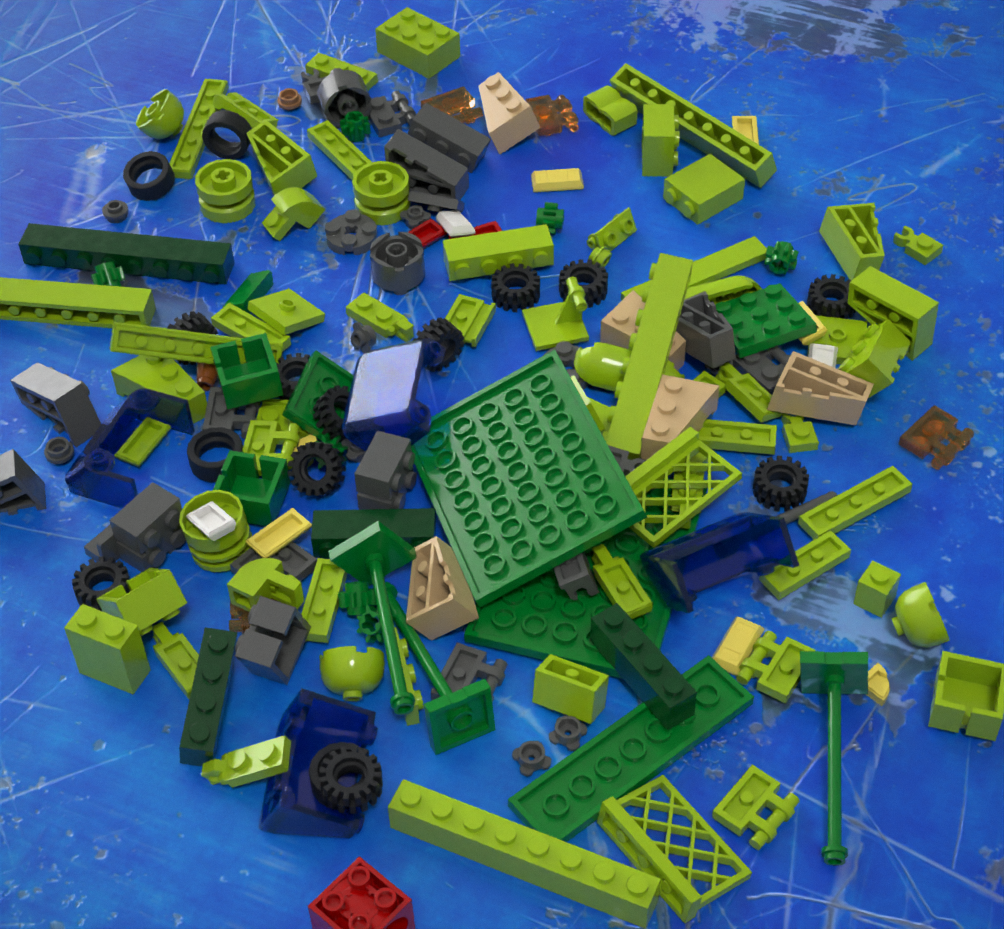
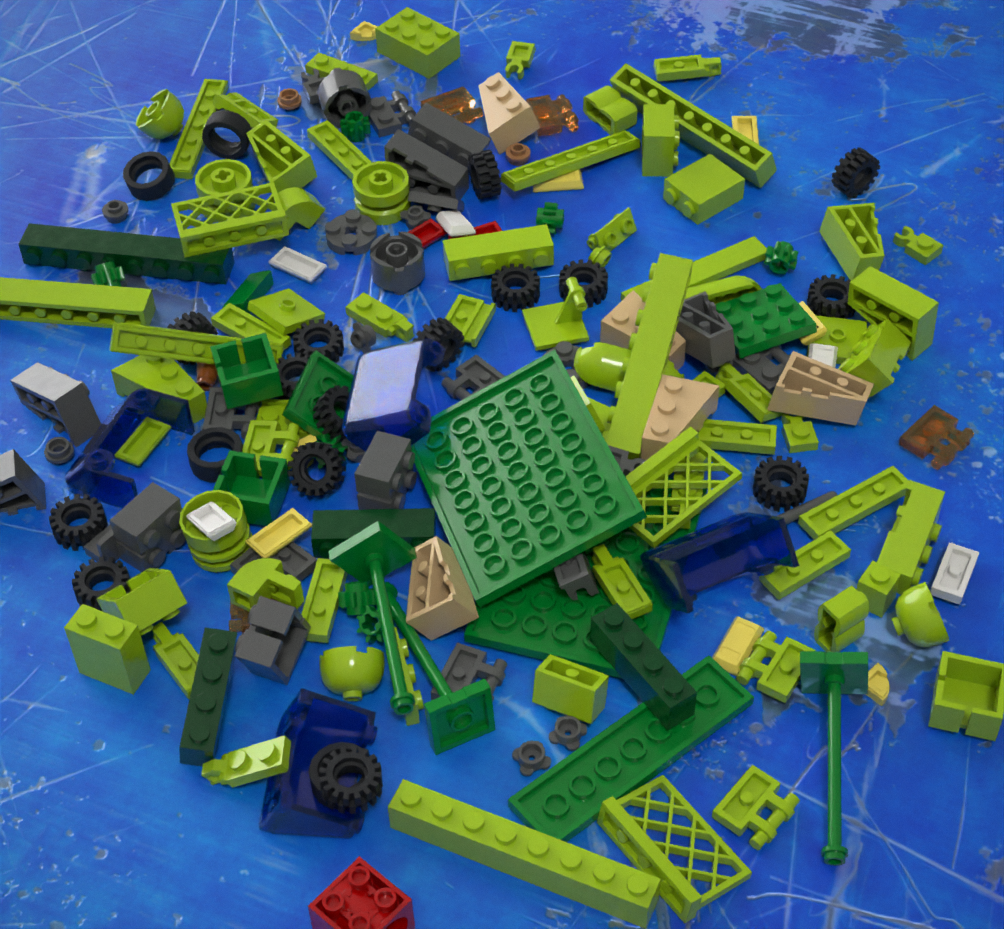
none -> black tyre [49,494,108,551]
none -> lime fence [171,182,289,257]
none -> white tile [269,246,327,284]
none -> black tyre [293,319,344,363]
none -> light yellow tile [350,21,378,41]
none -> dark grey plate [441,355,505,400]
none -> black tyre [468,149,502,199]
none -> lime tile [501,130,640,192]
none -> lime plate [505,41,536,80]
none -> medium nougat plate [506,143,531,166]
none -> lime hinge [653,54,722,82]
none -> lime brick [814,585,869,652]
none -> black tyre [831,147,880,198]
none -> lime wedge [877,480,945,594]
none -> white plate [930,542,979,605]

